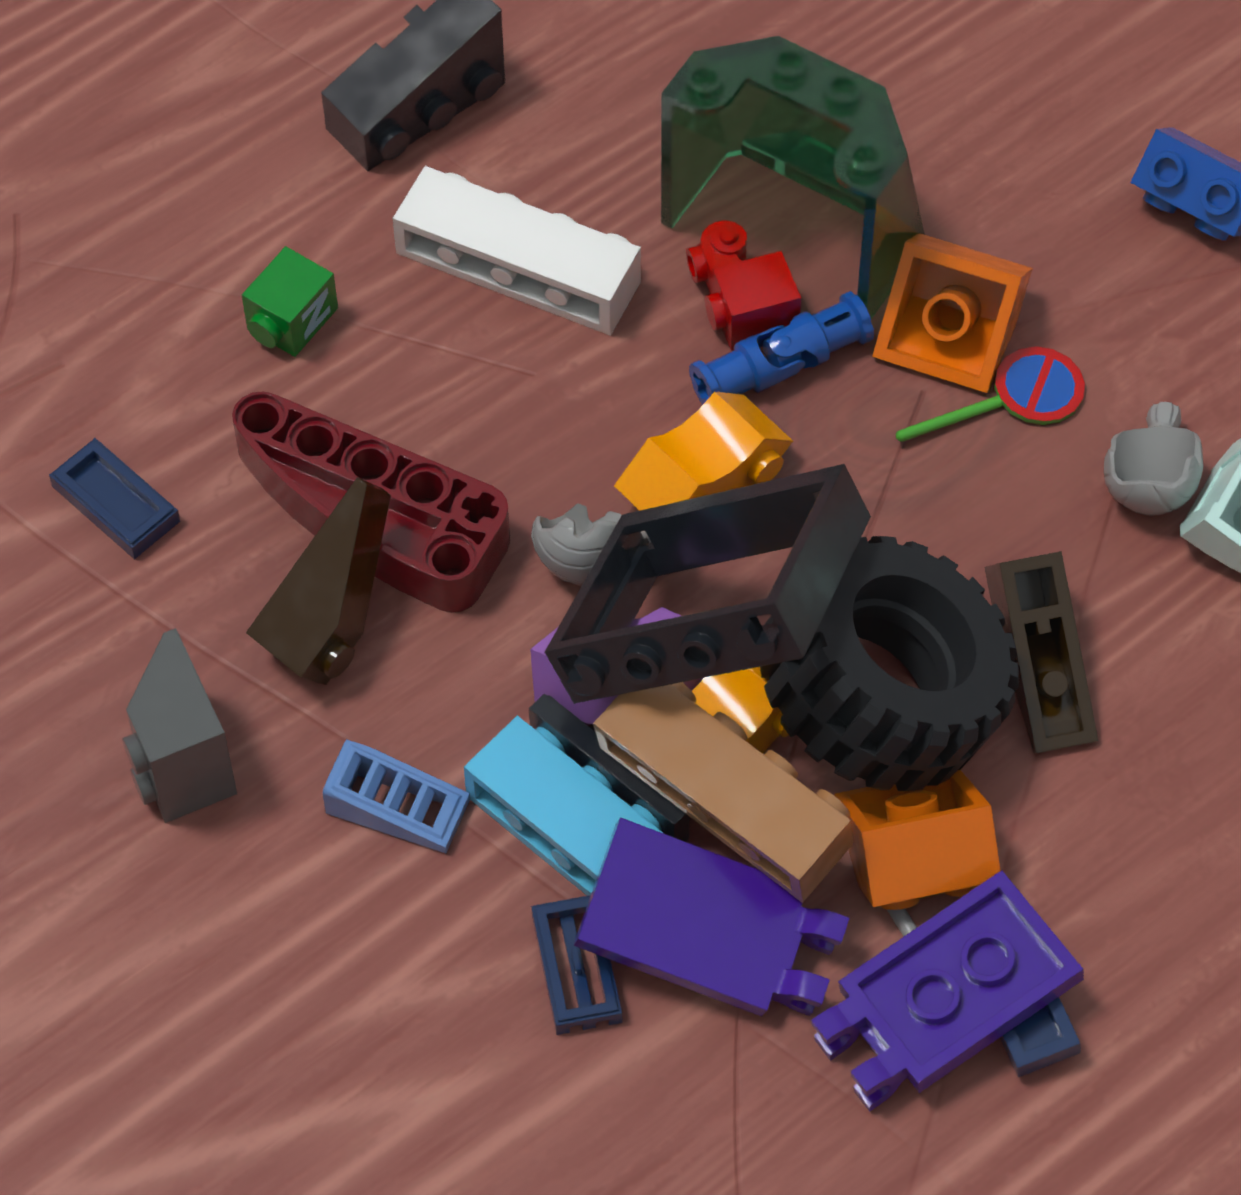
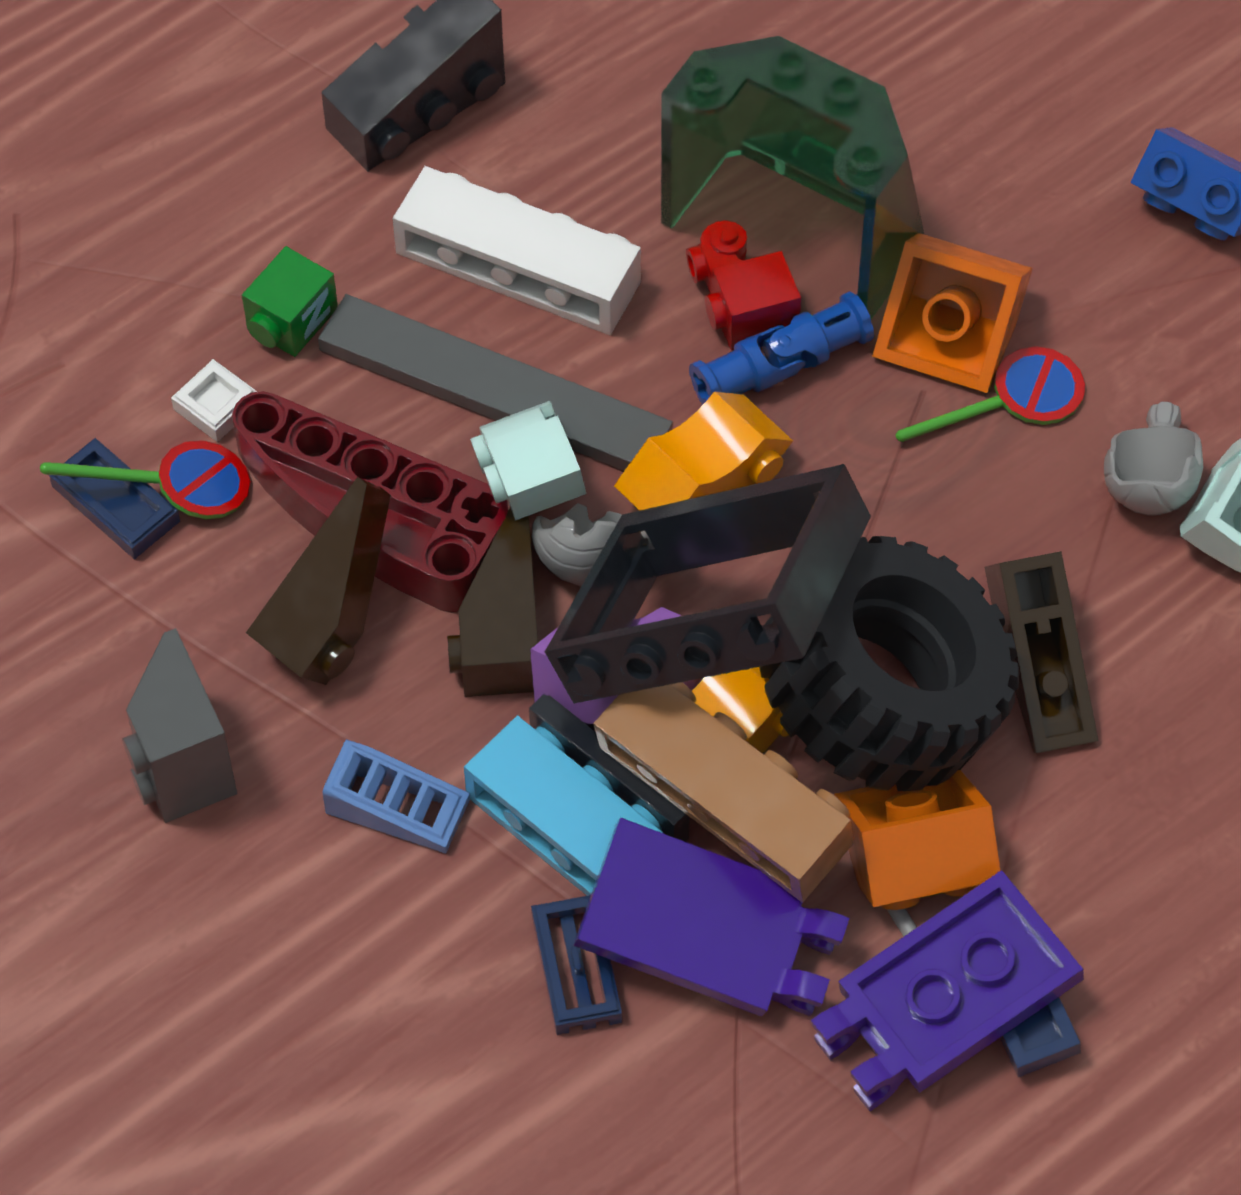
none -> piece [40,440,250,519]
none -> white tile [171,359,257,442]
none -> dark grey tile [318,294,673,471]
none -> dark brown slope [447,507,538,697]
none -> light aqua brick [470,401,586,520]

